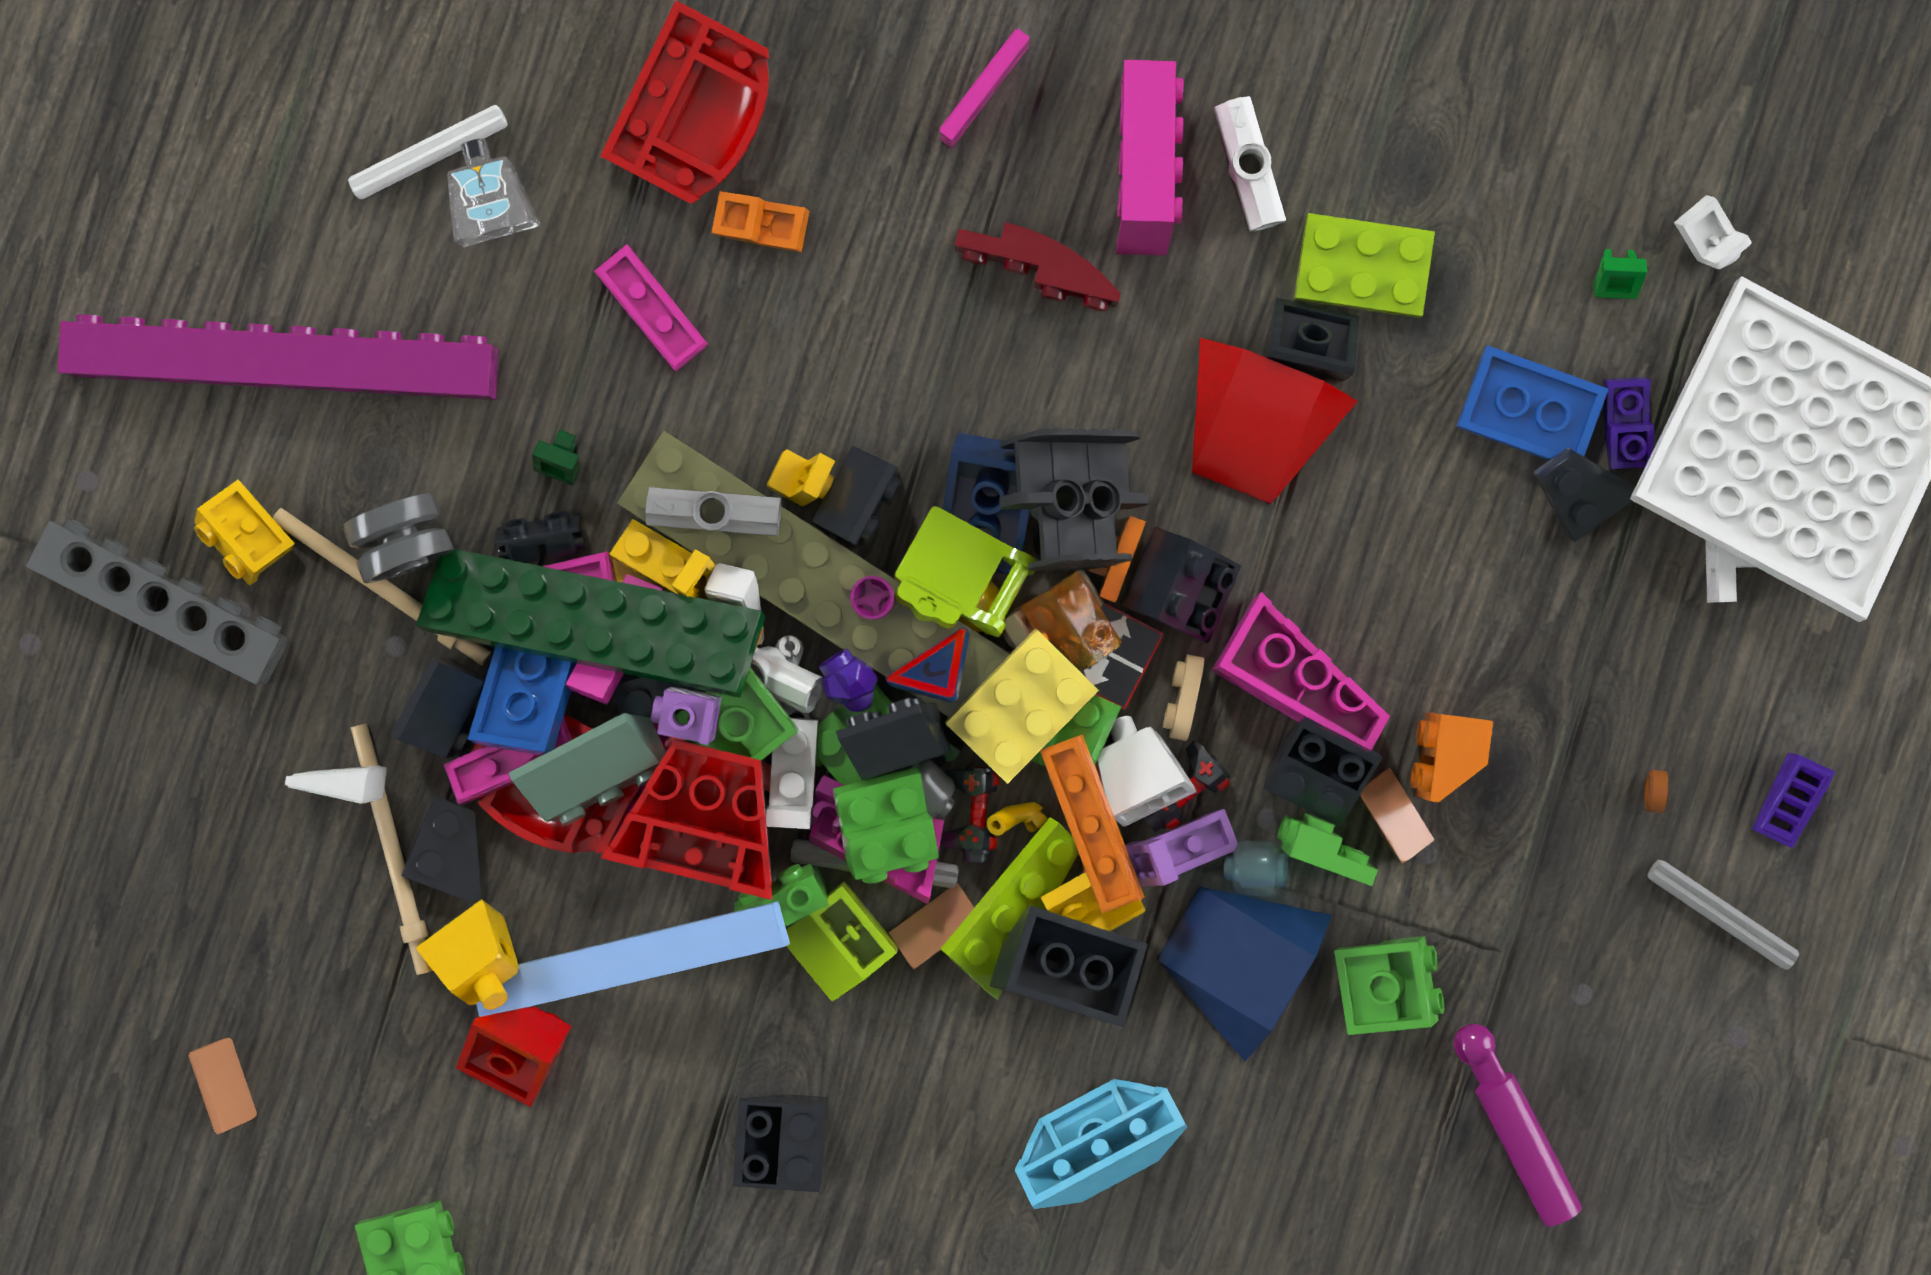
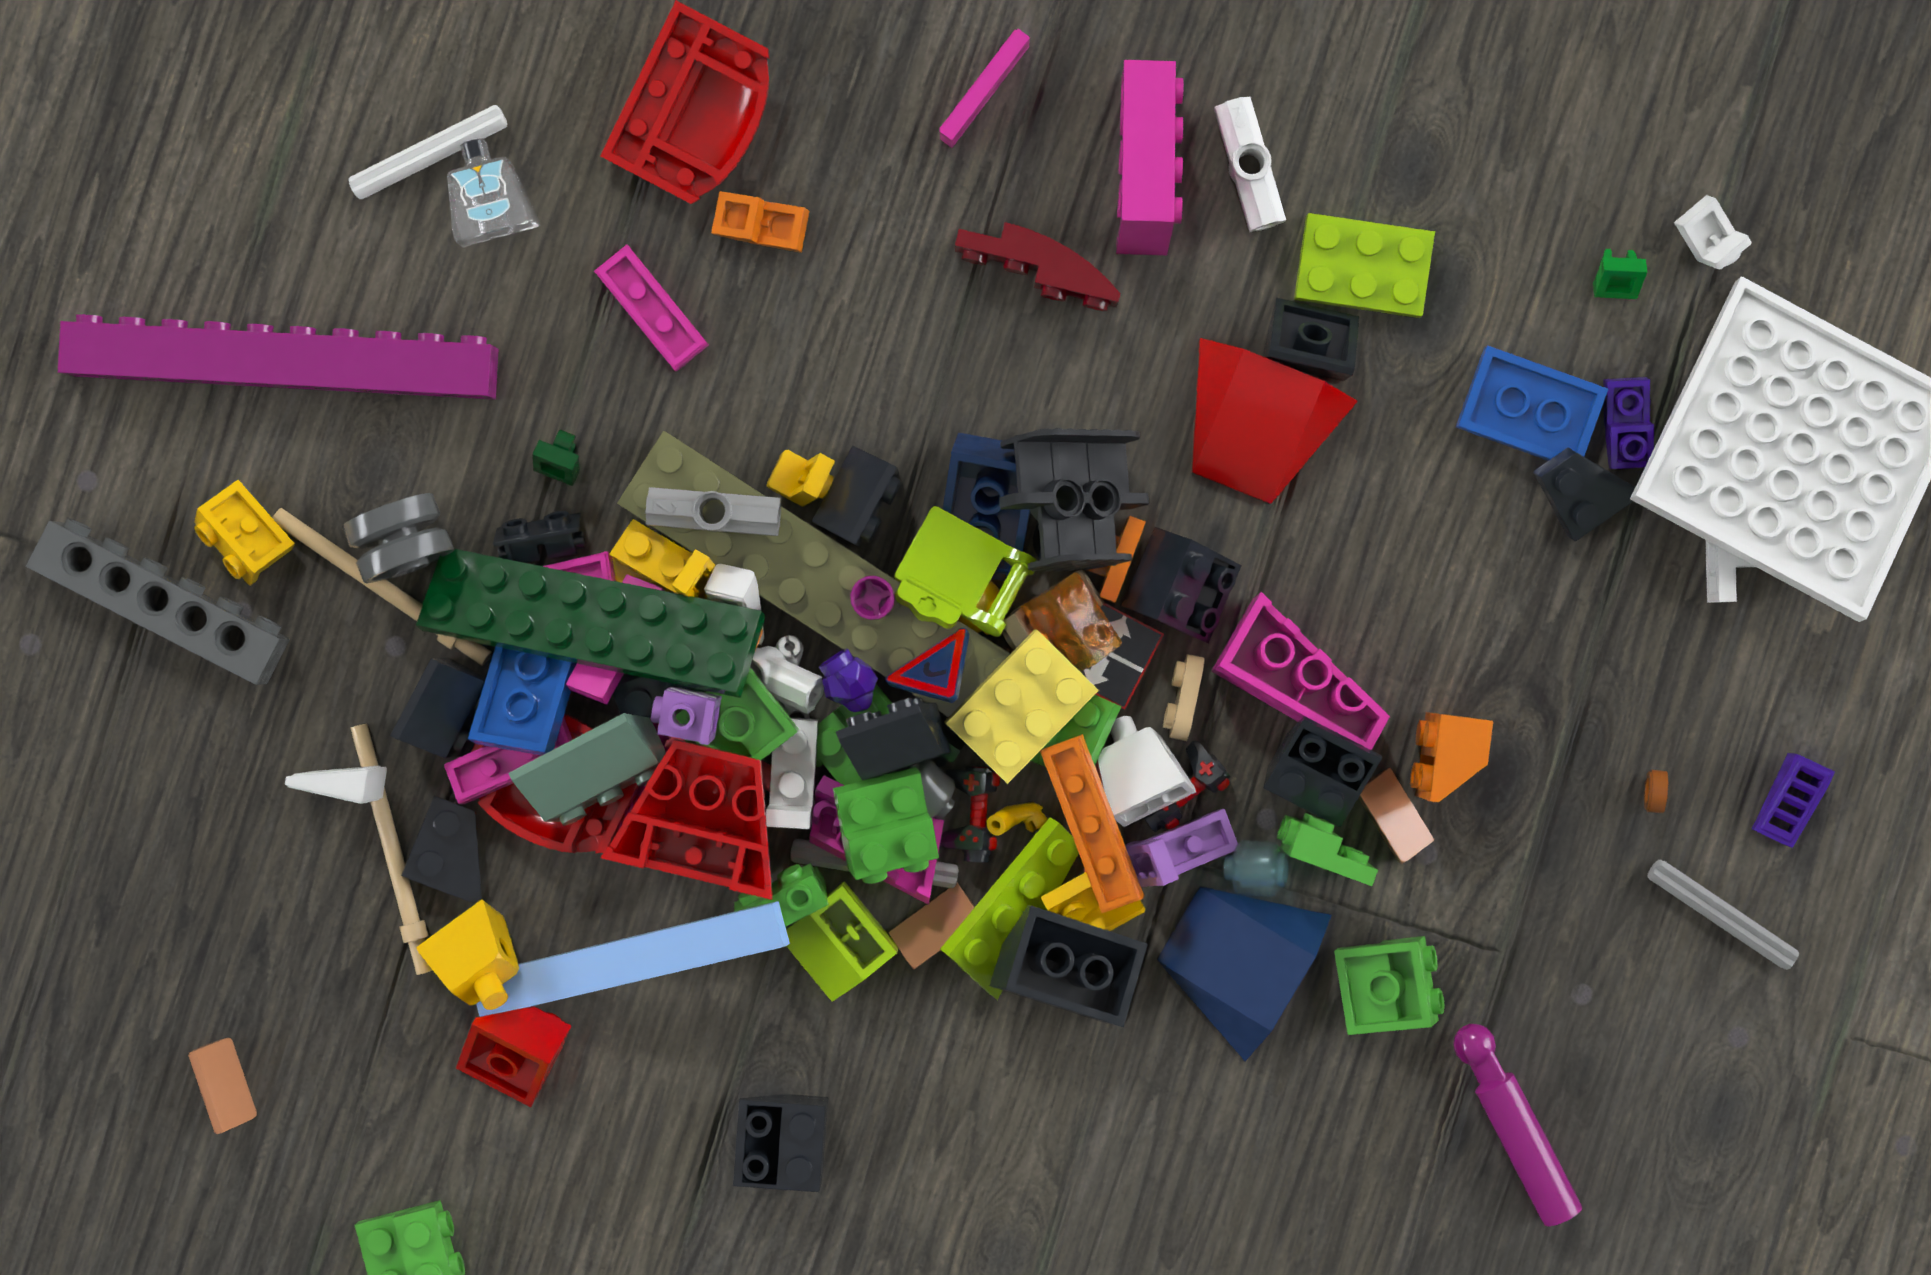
medium azure wedge [1015,1079,1187,1209] -> none

